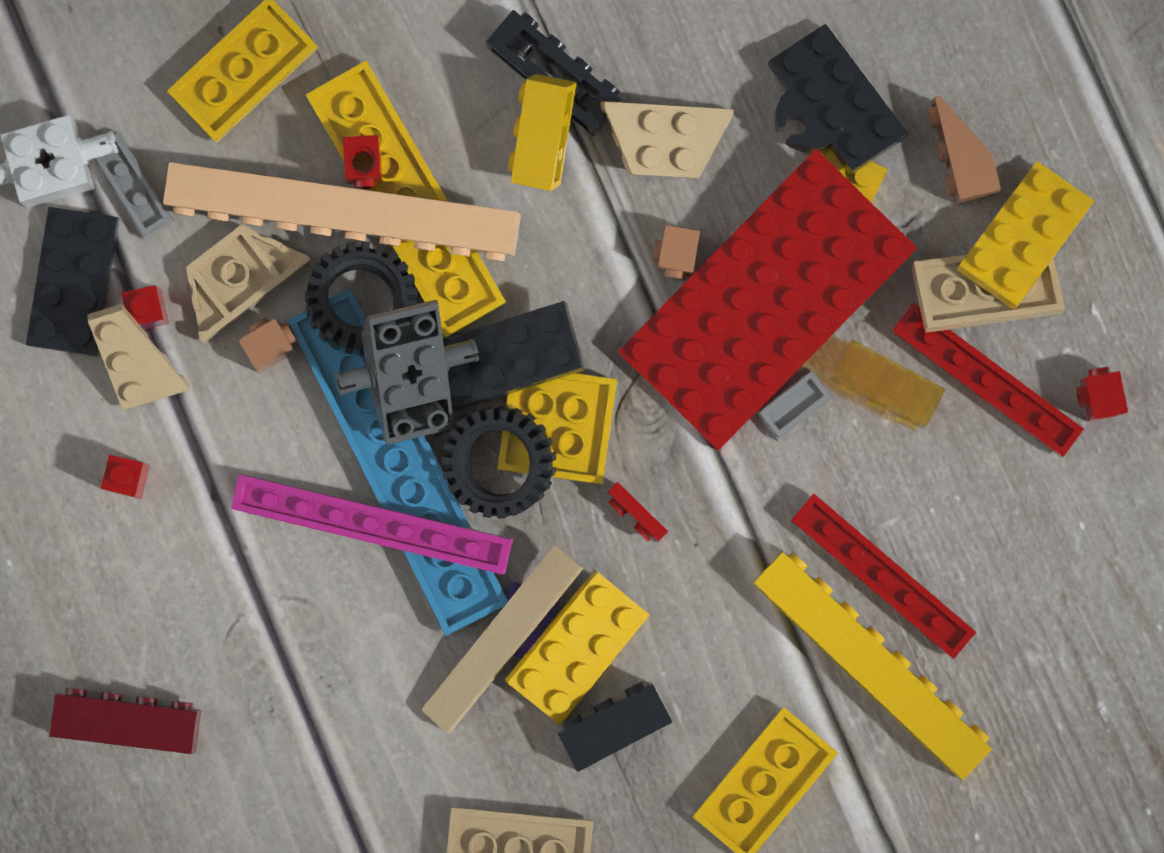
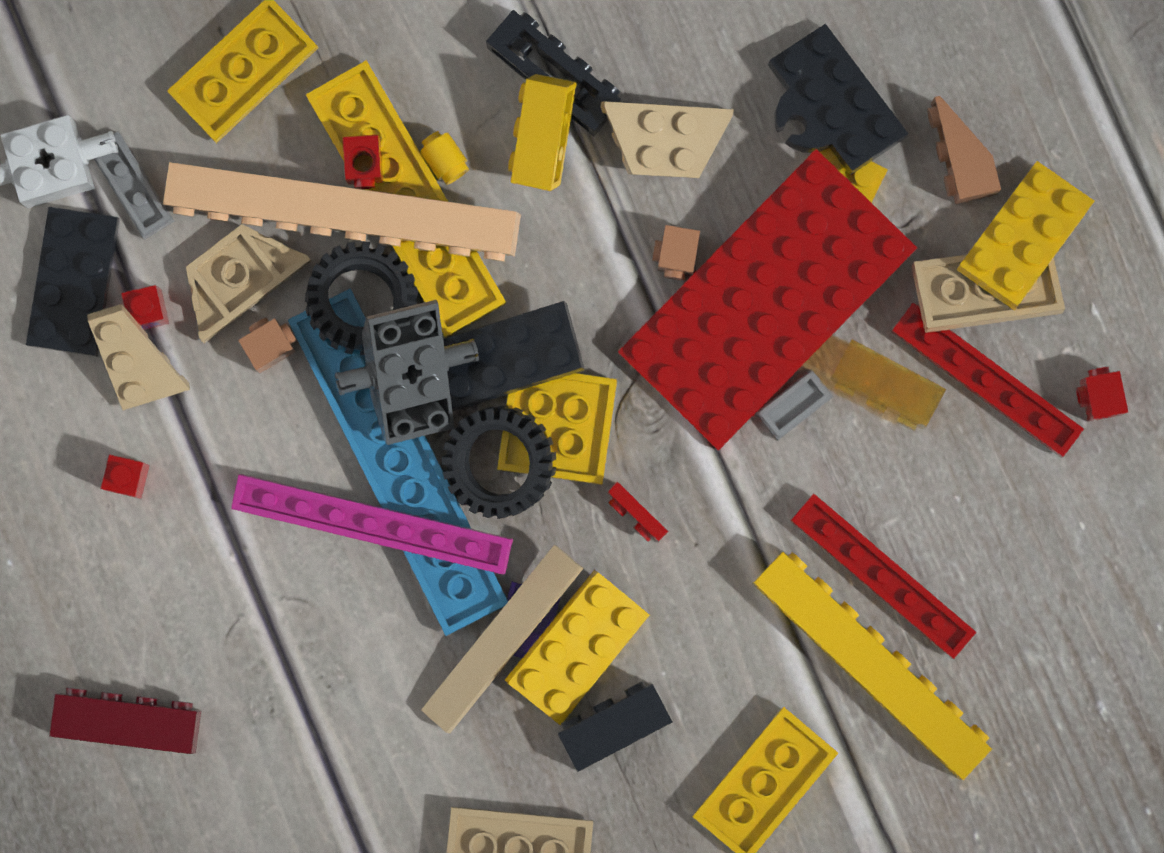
none -> yellow brick [420,131,470,185]

